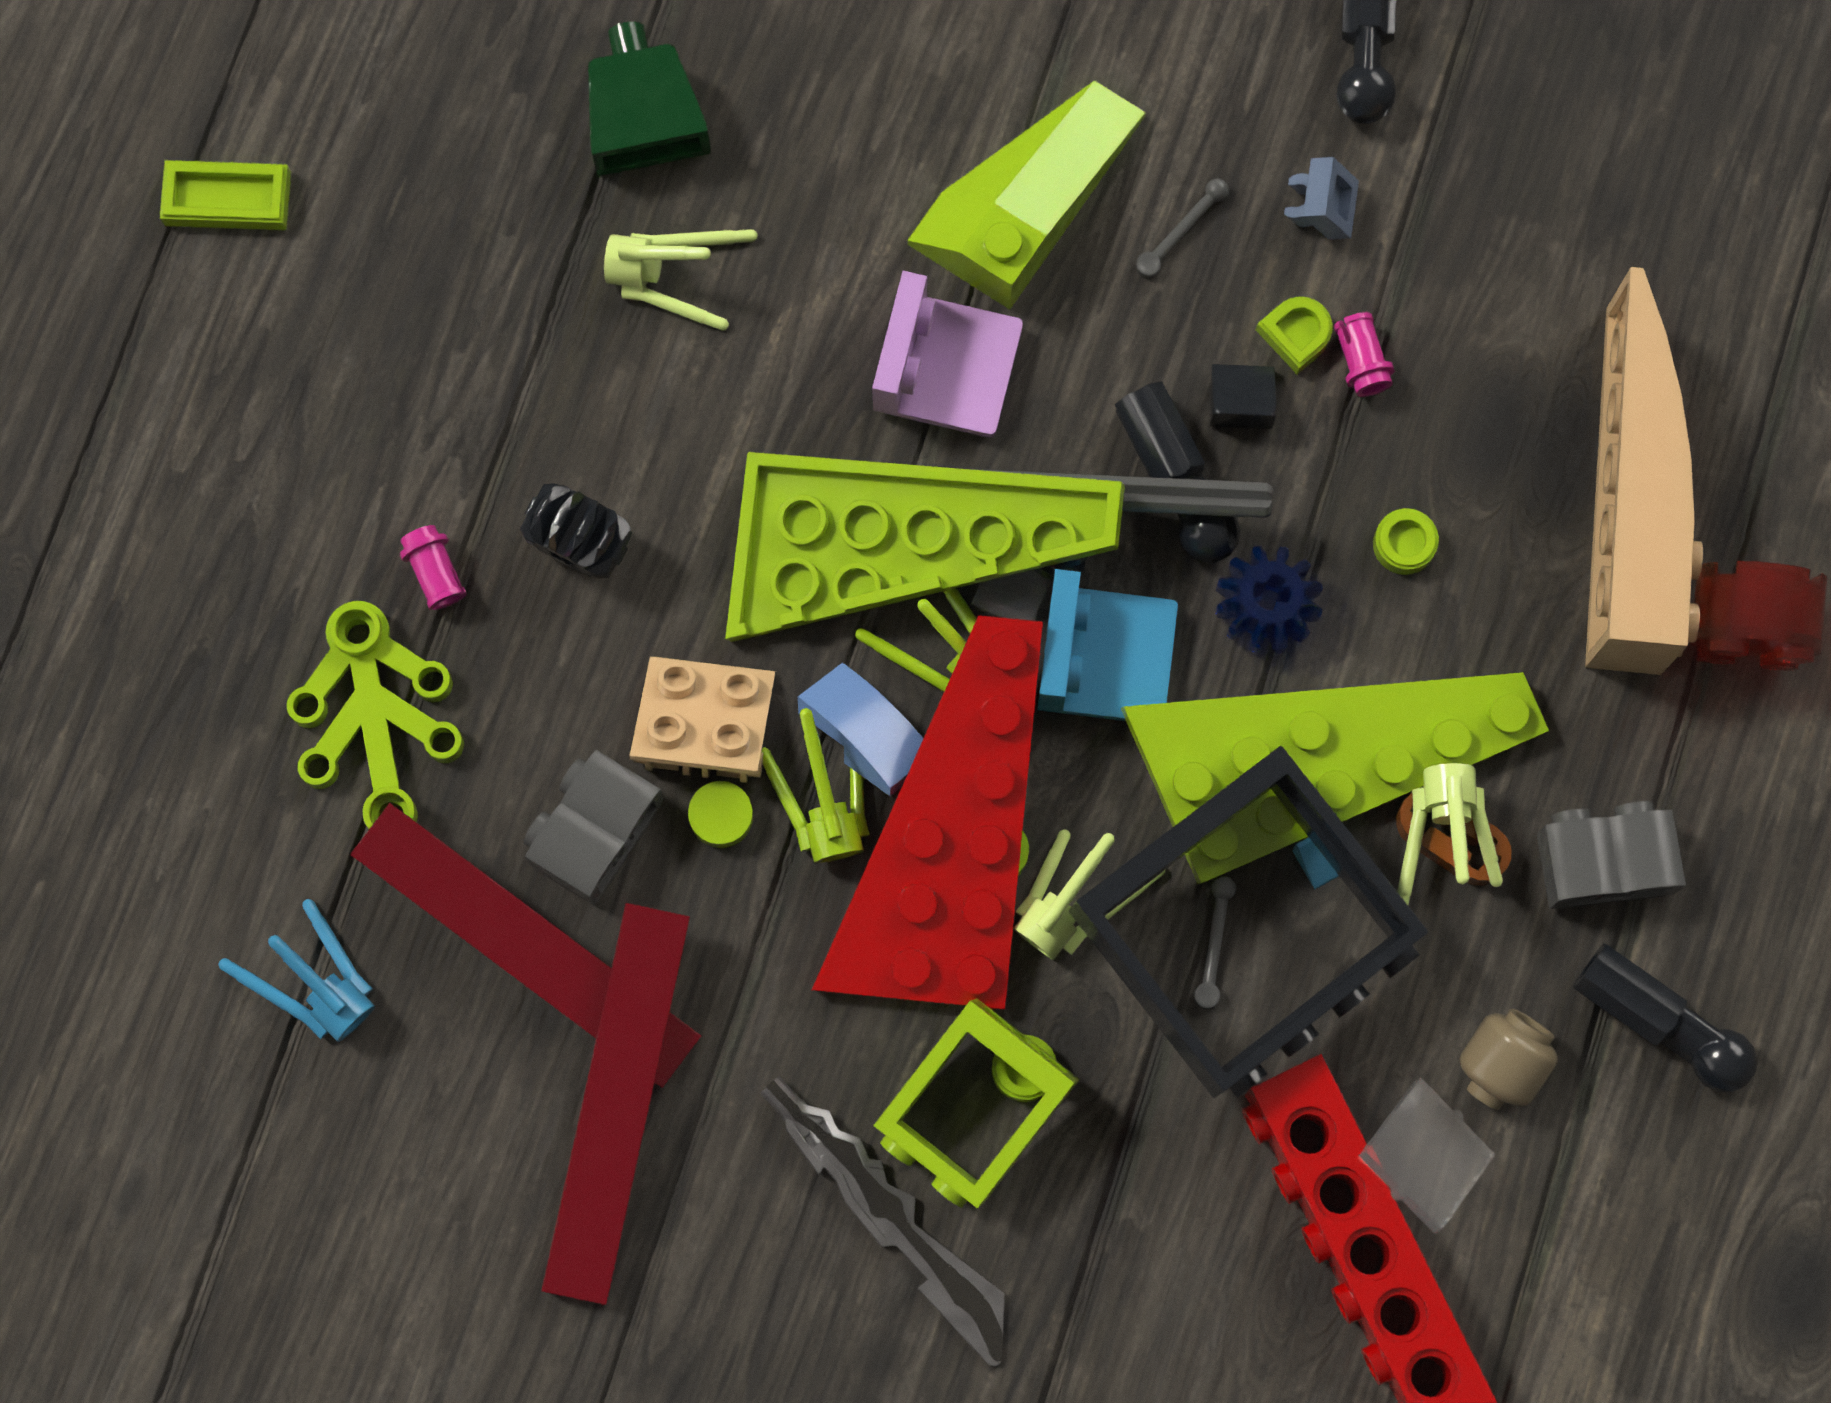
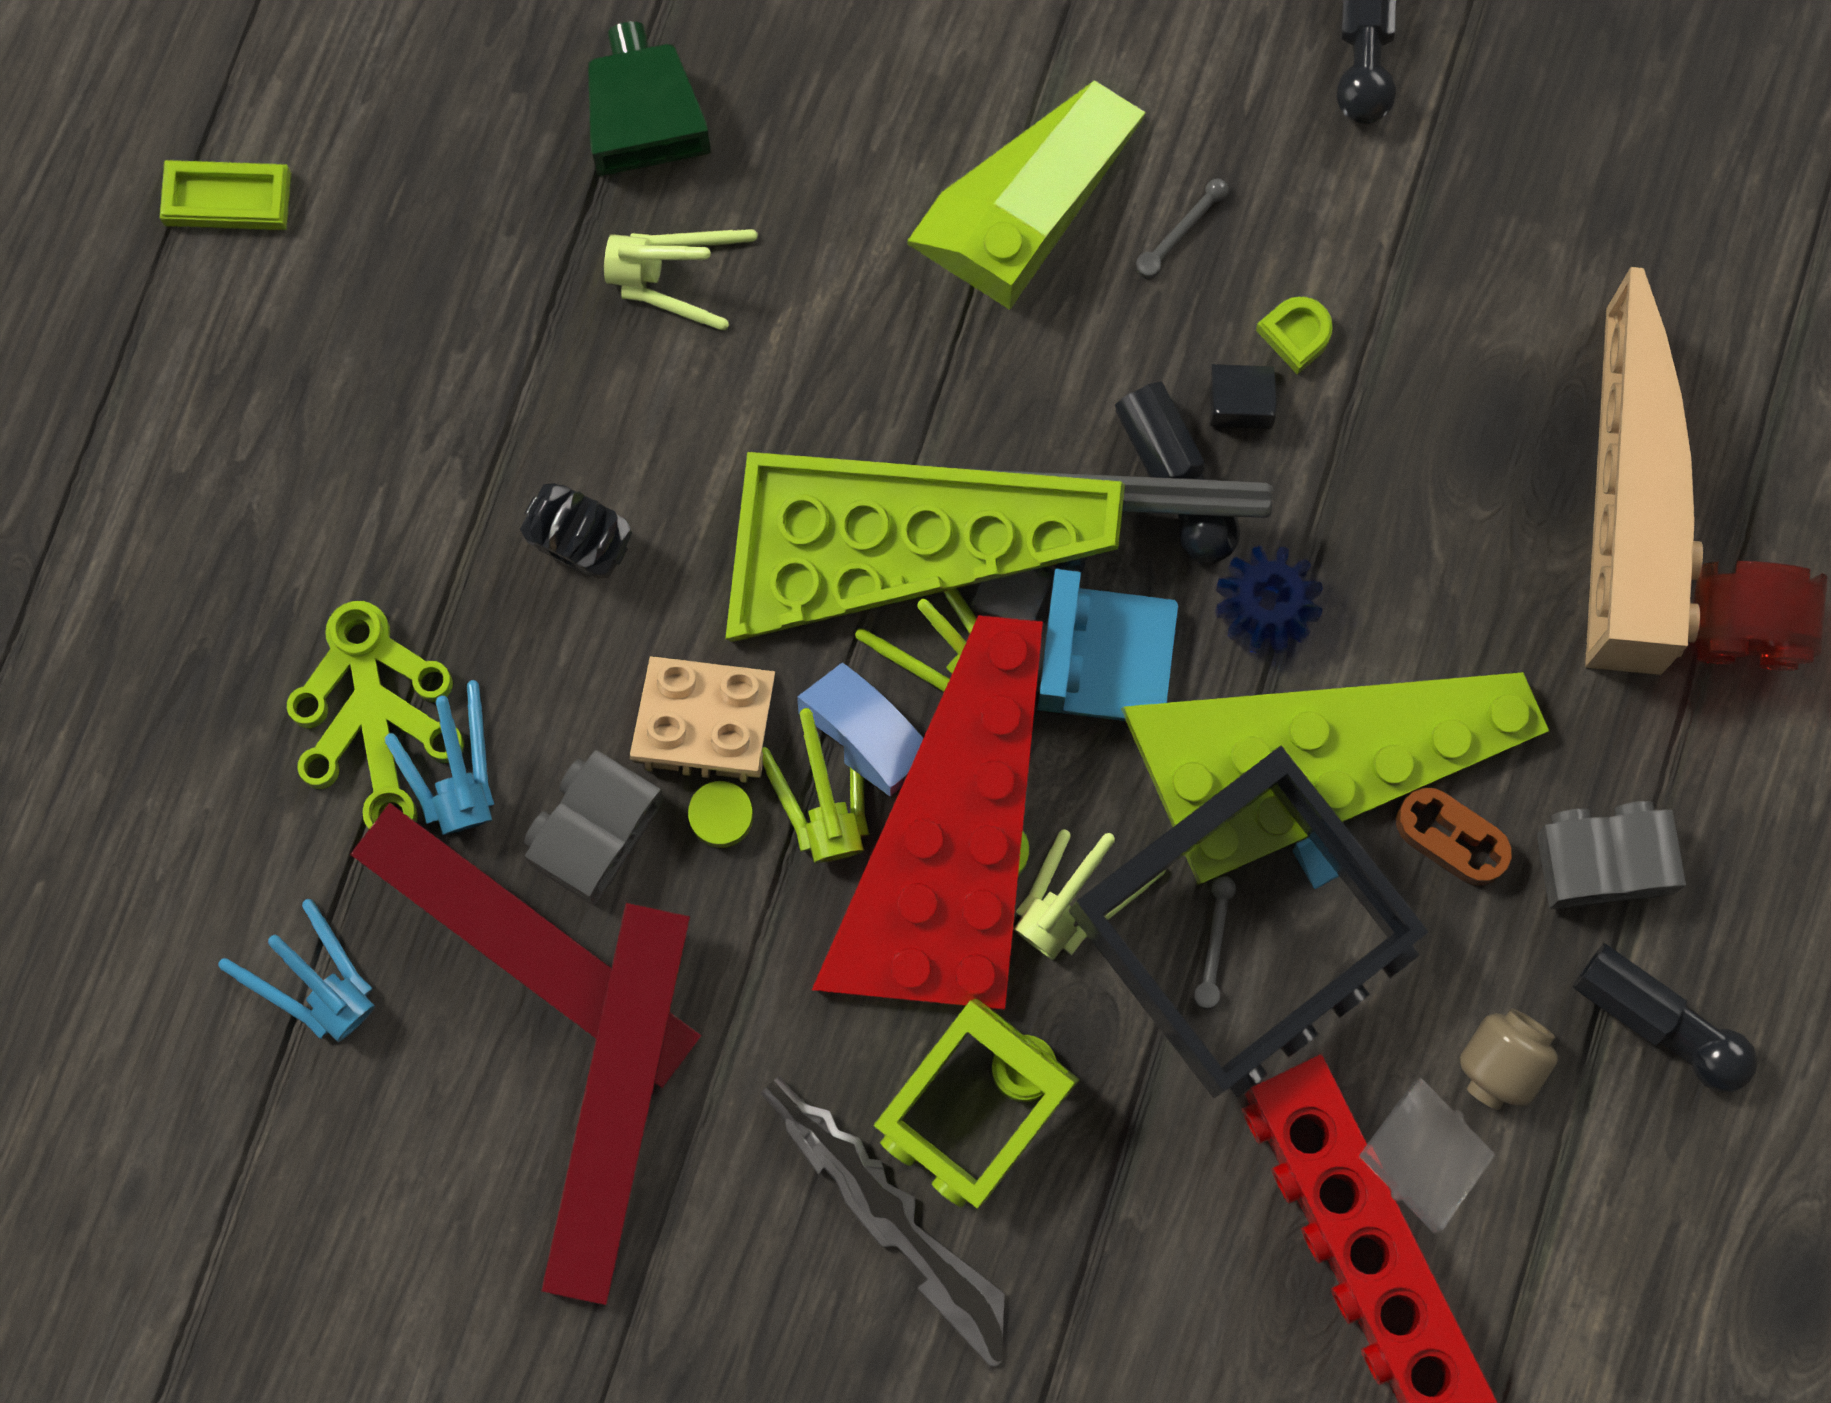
dark pink pin [400,525,467,610] -> none
lavender bracket [872,271,1023,438] -> none
sand blue tile [1284,157,1359,239] -> none
dark pink pin [1334,312,1395,397] -> none
lime tile [1373,508,1439,575] -> none
yellowish green plant [1397,763,1503,905] -> none
none -> dark azure plant [385,680,494,835]

